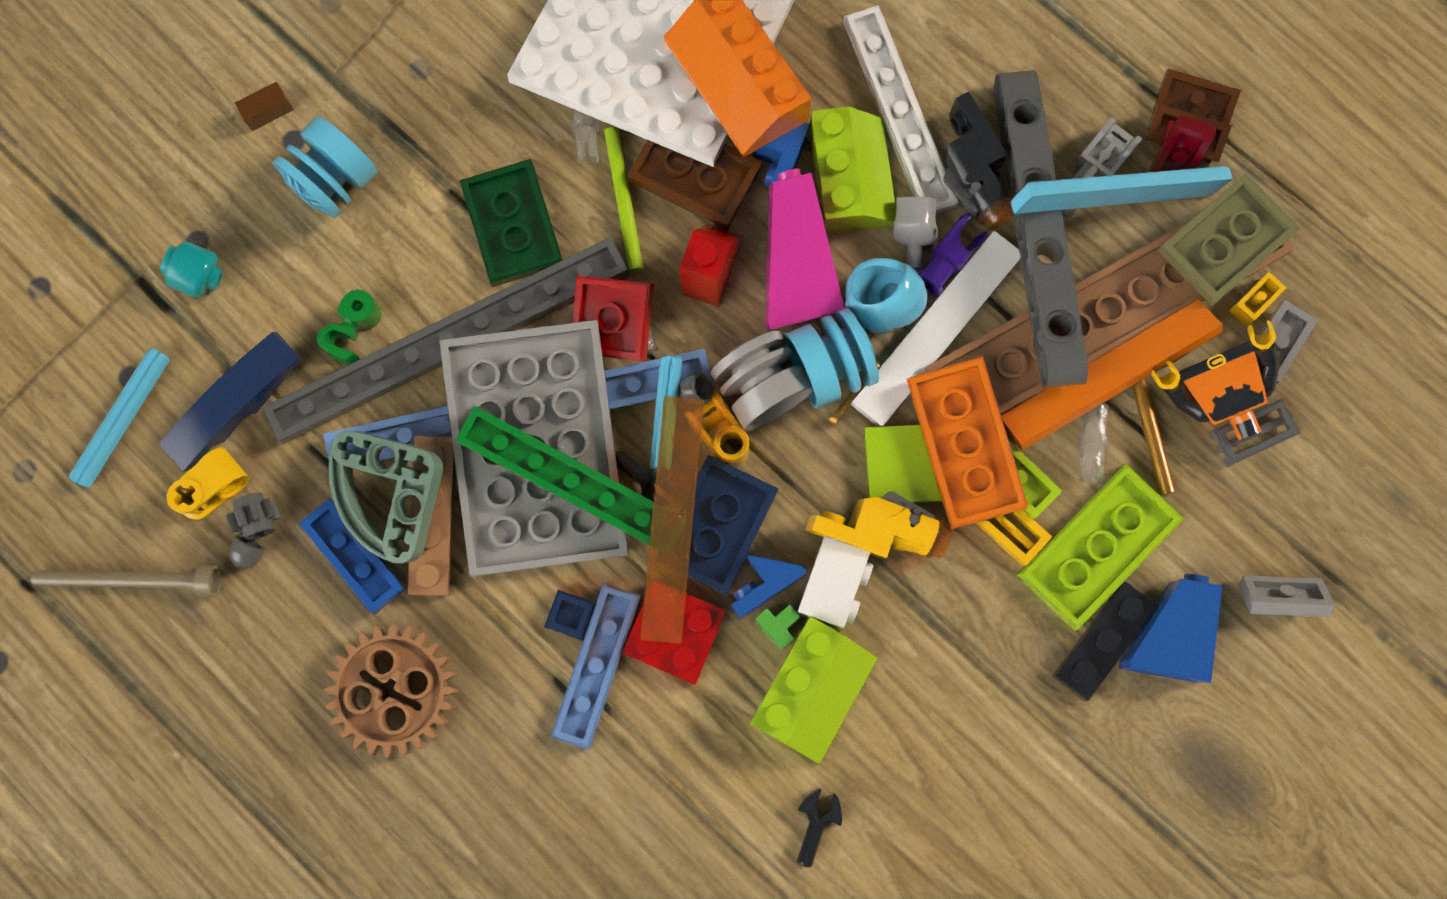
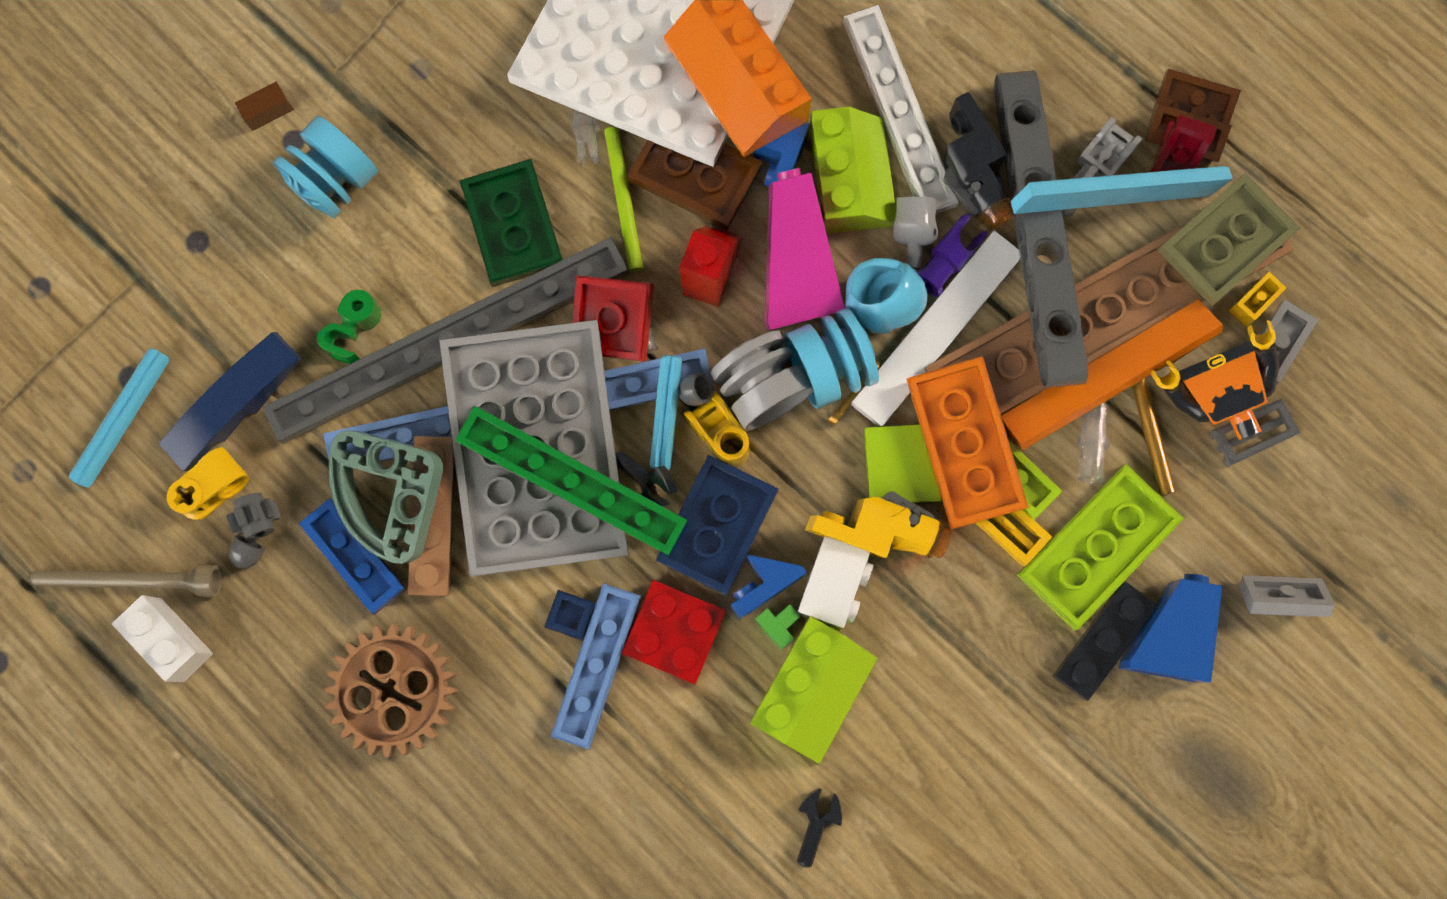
teal head [160,241,223,298] -> none
clear orange tile [641,396,704,644] -> none
none -> white brick [112,595,213,682]

